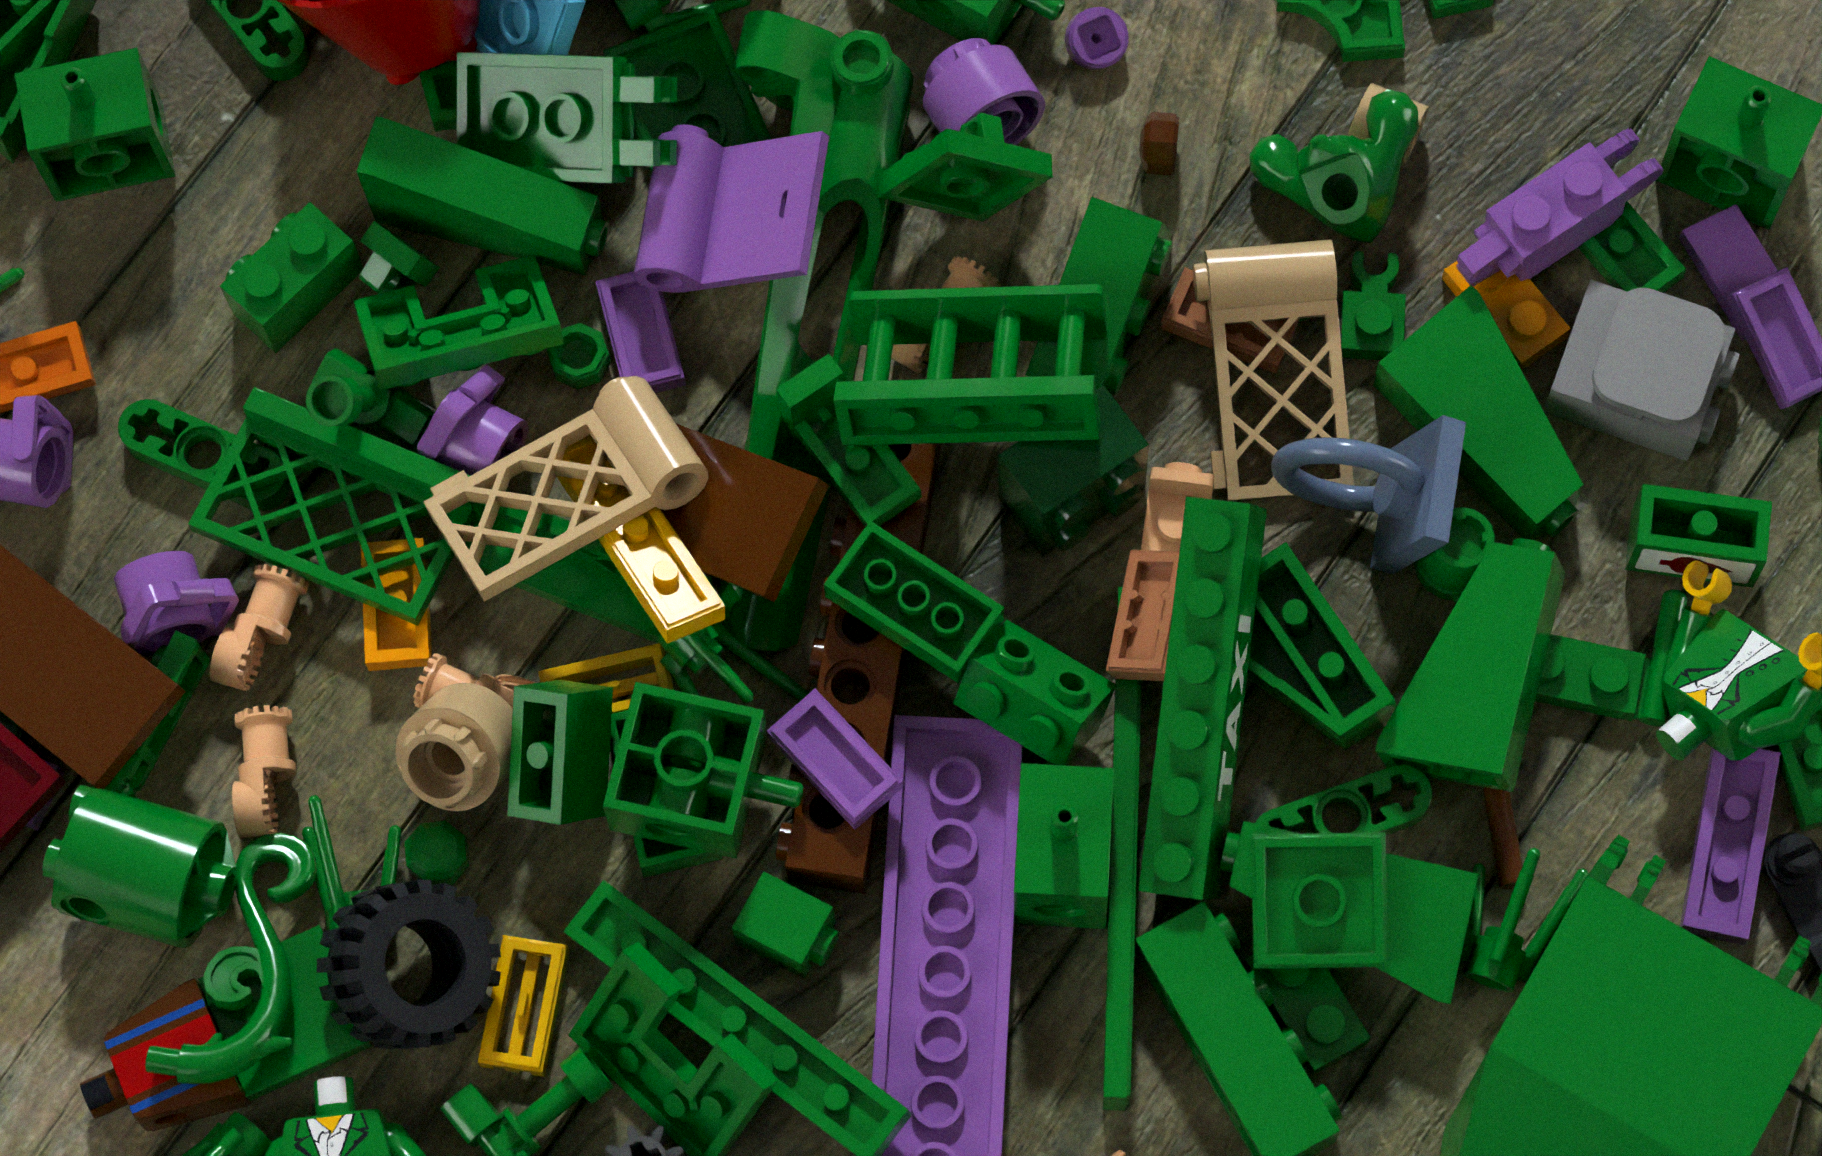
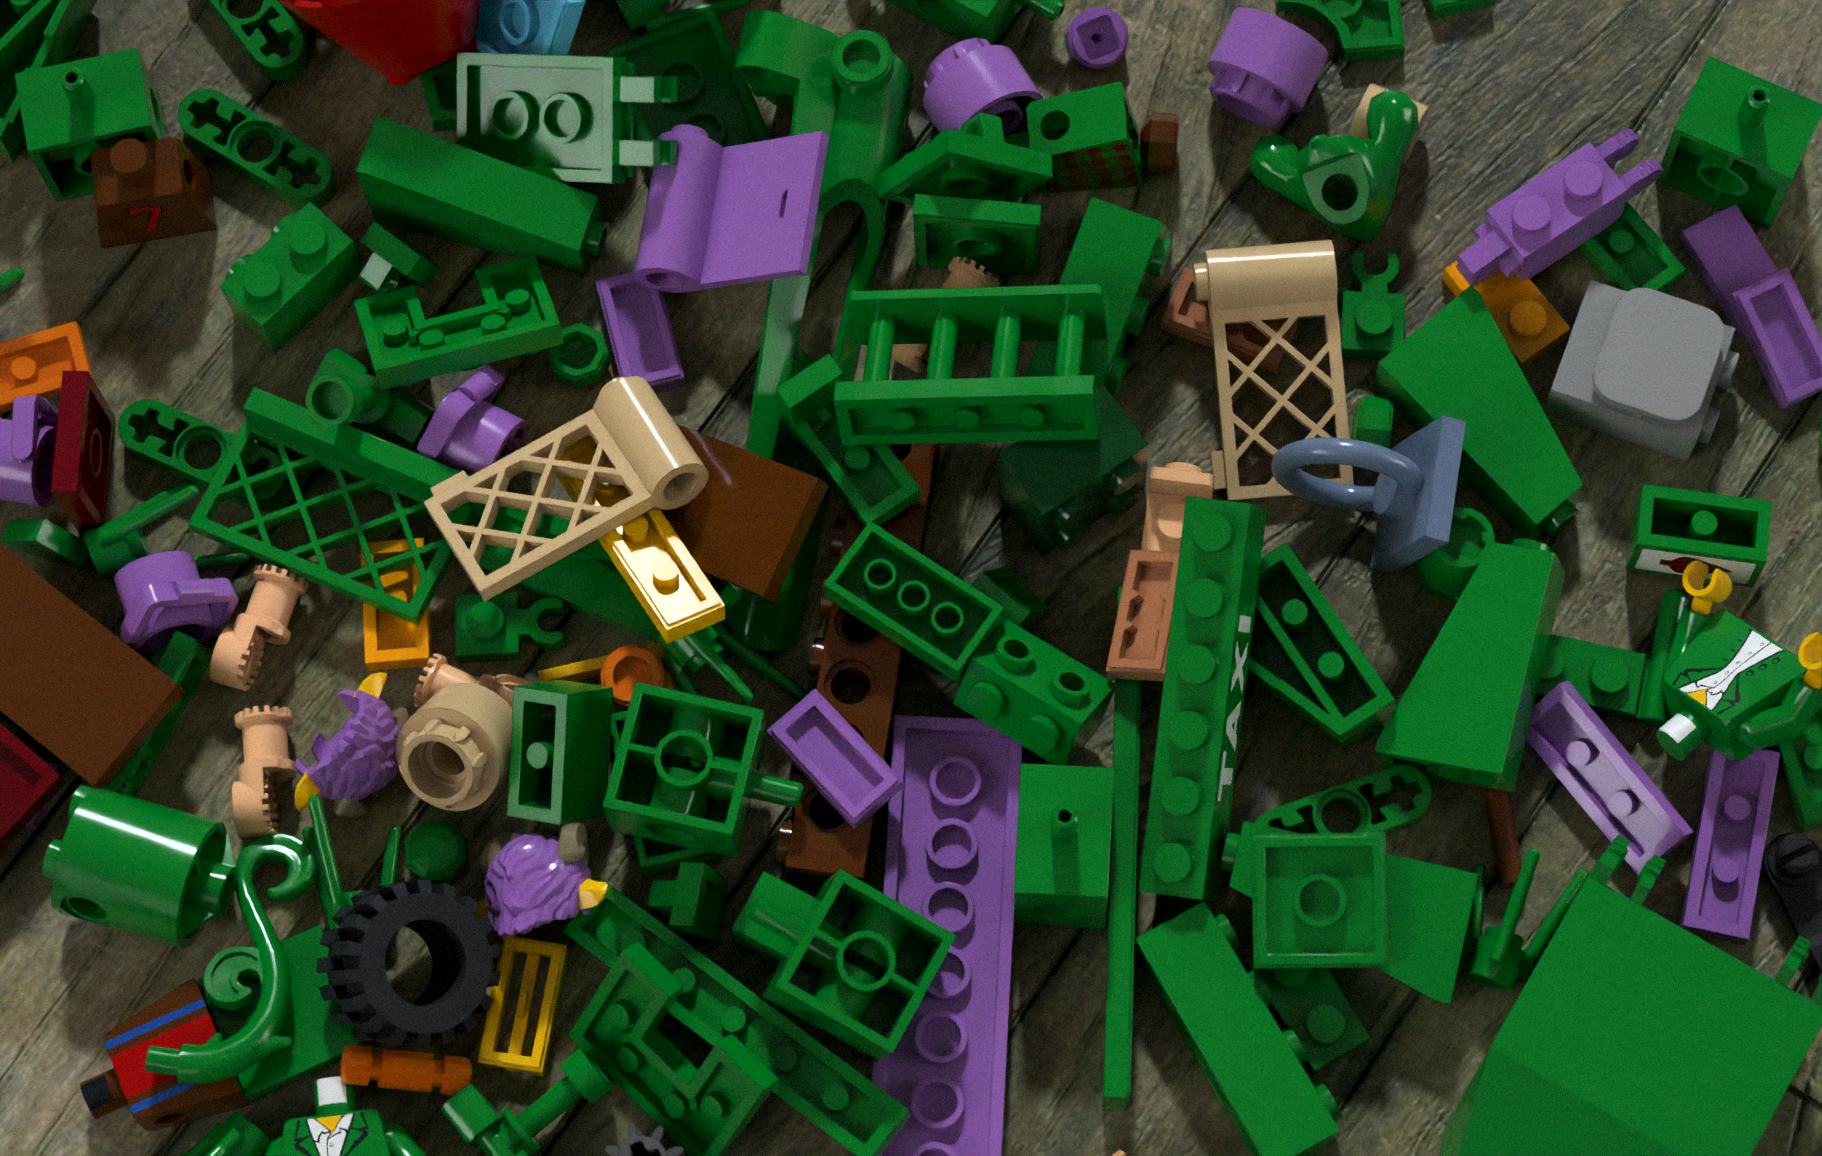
none -> green tile [1,519,90,568]
none -> dark red tile [51,371,115,534]
none -> green plant [84,479,251,578]
none -> reddish brown torso [90,137,217,249]
none -> green beam [177,88,337,210]
none -> medium lavender hair [294,672,410,820]
none -> orange axle [340,1044,472,1096]
none -> green plate [454,592,566,663]
none -> medium lavender hair [475,823,609,938]
none -> orange tile [600,645,667,711]
none -> green tile [647,861,729,944]
none -> green piece [749,869,956,1062]
none -> green tile [913,194,1041,276]
none -> green tile [971,567,1051,631]
none -> green torso [1003,82,1144,193]
none -> medium lavender piece [1207,7,1329,127]
none -> green tile [1351,396,1393,448]
none -> medium lavender plate [1526,681,1694,876]

